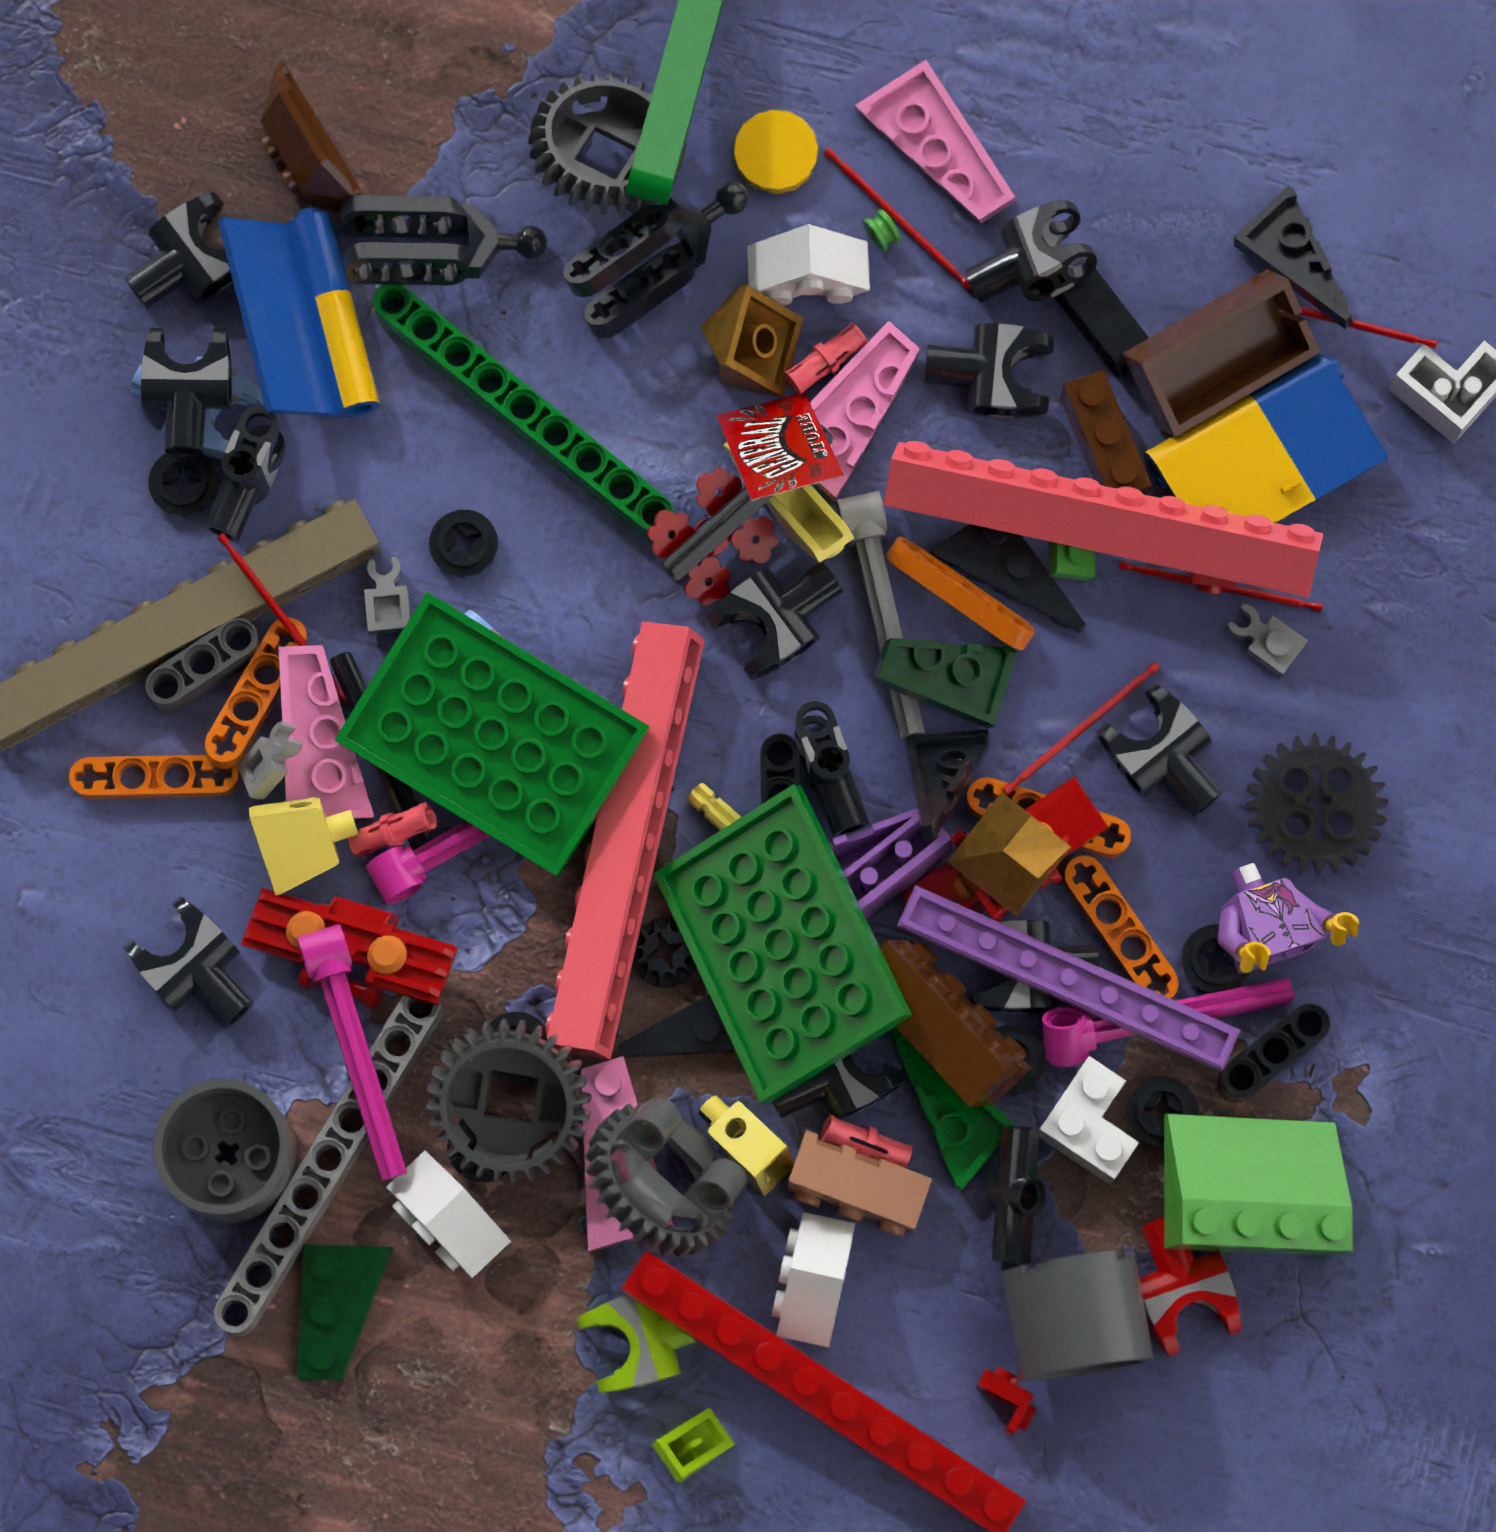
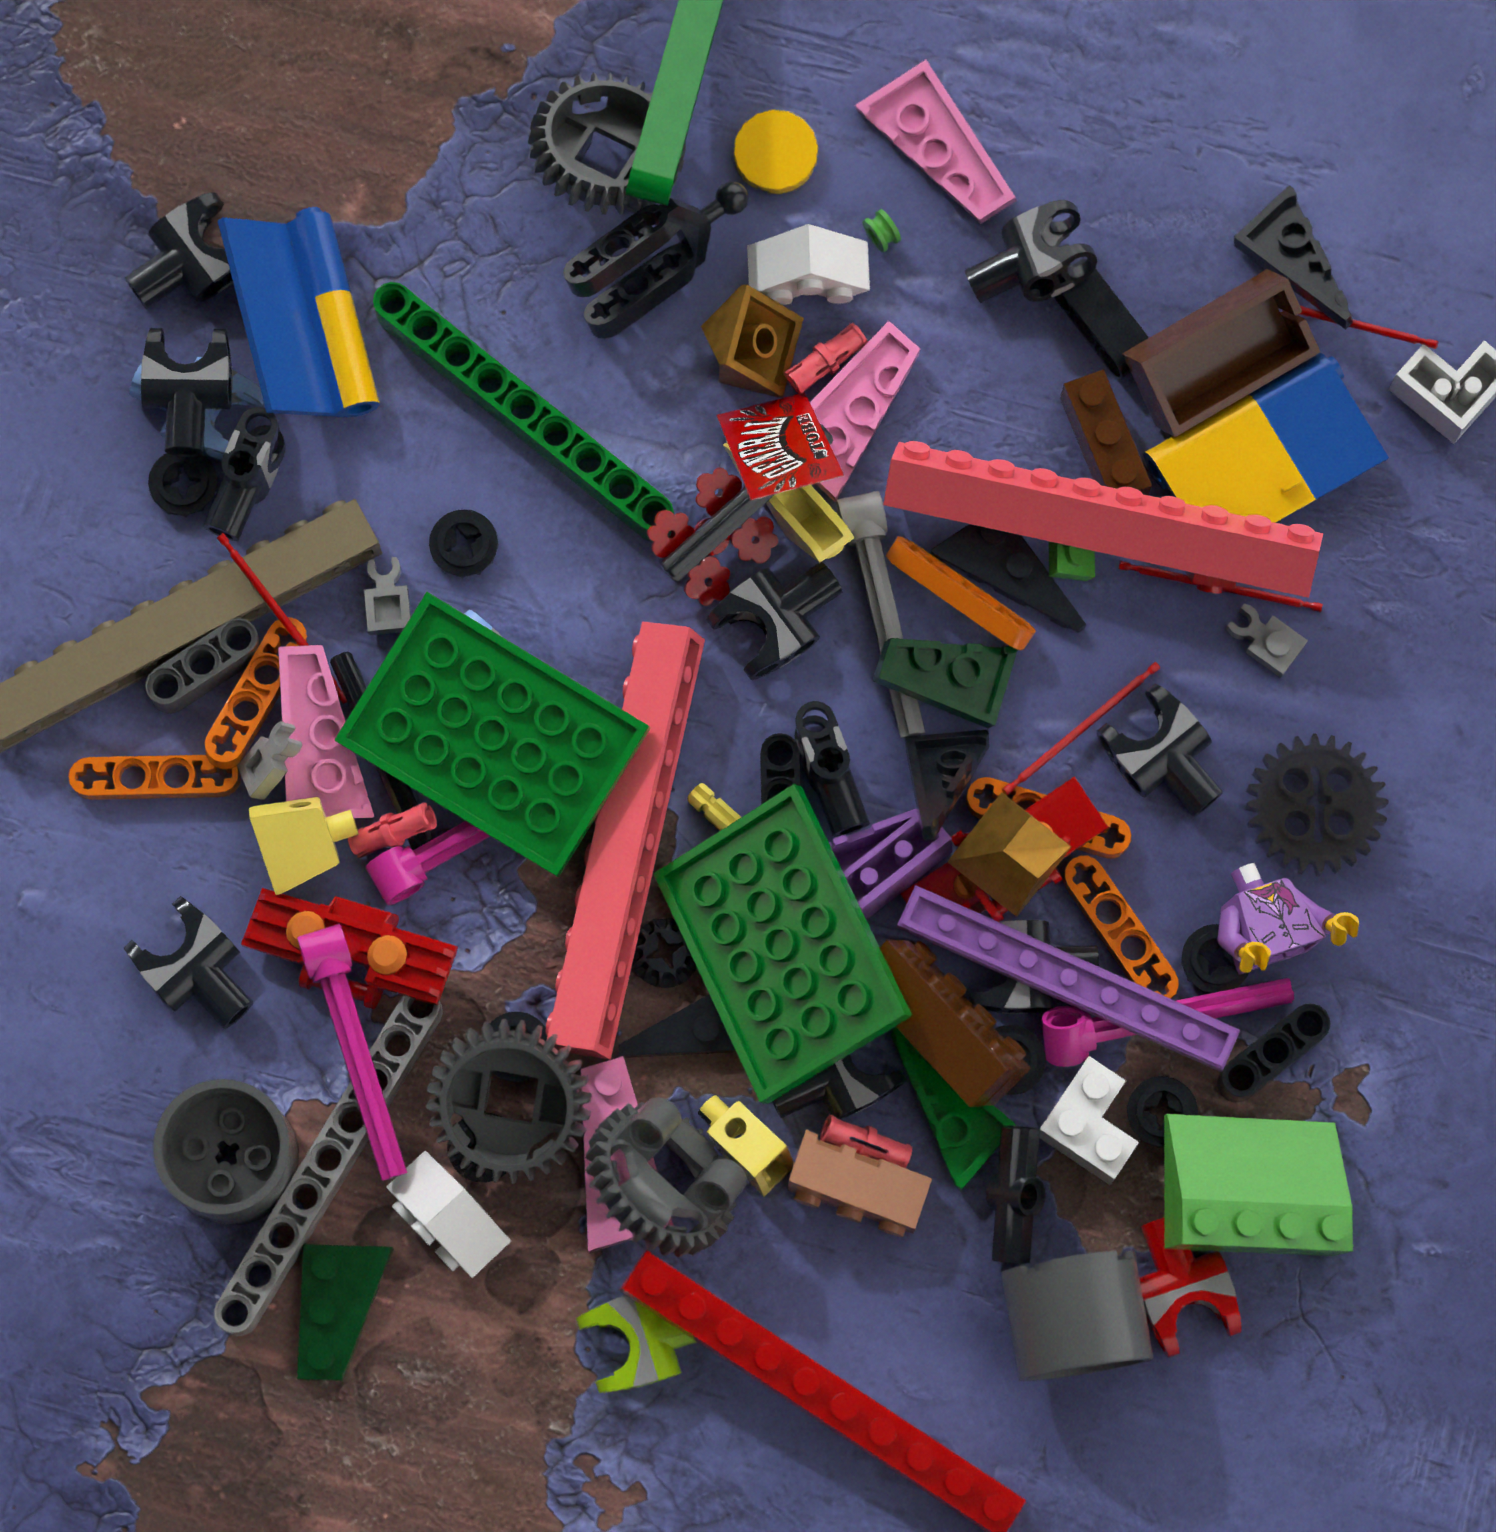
reddish brown wedge [259,62,364,217] -> none
black piece [339,195,547,285] -> none
lime slope [651,1407,735,1485] -> none
white brick [771,1212,855,1348] -> none
red piece [824,147,971,291] -> none
black connector [924,323,1055,418] -> none
red bracket [976,1366,1037,1437] -> none

